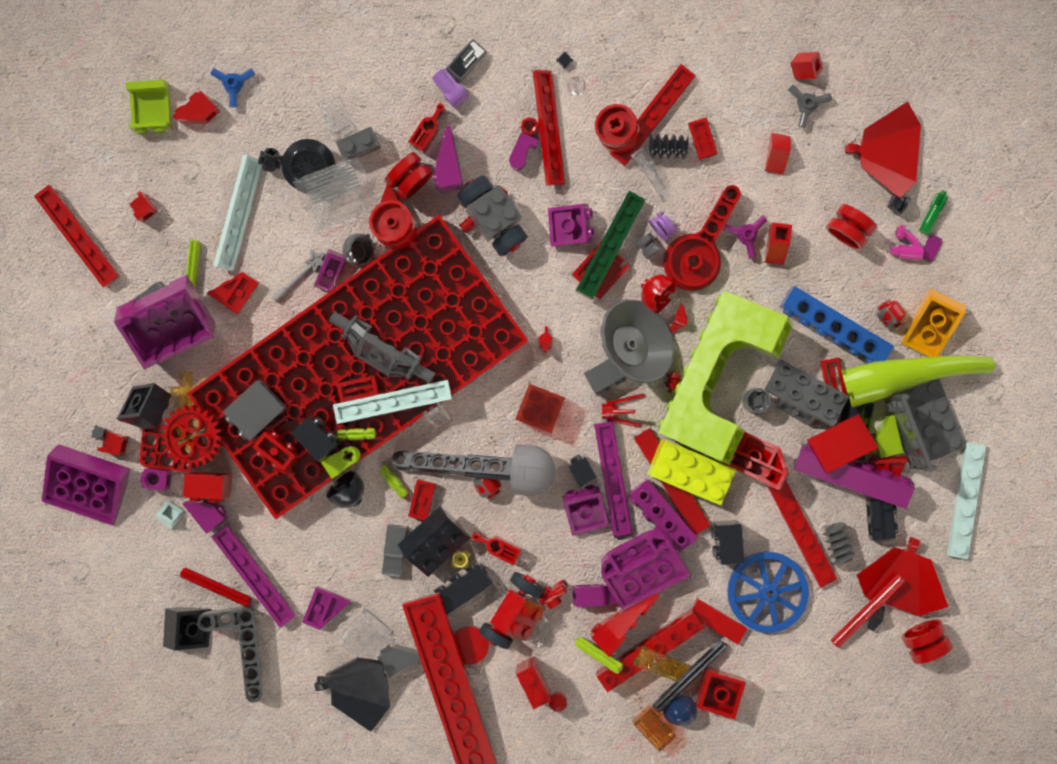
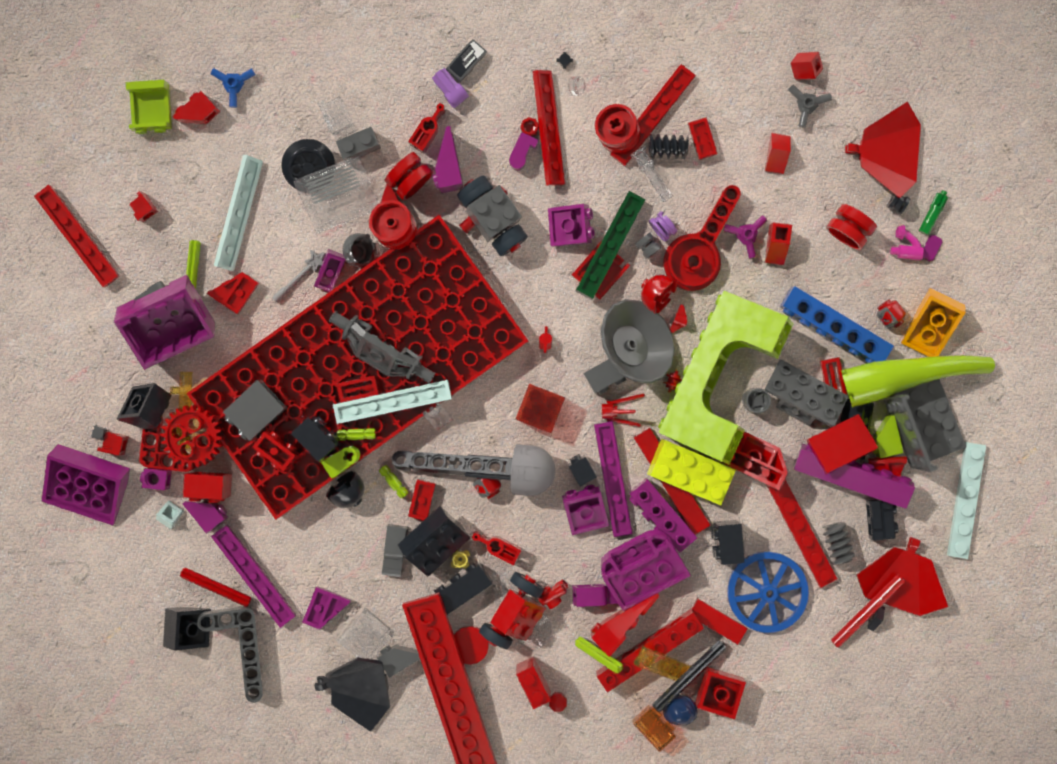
black gear [258,148,283,172] -> none
red wheel [901,620,953,664] -> none

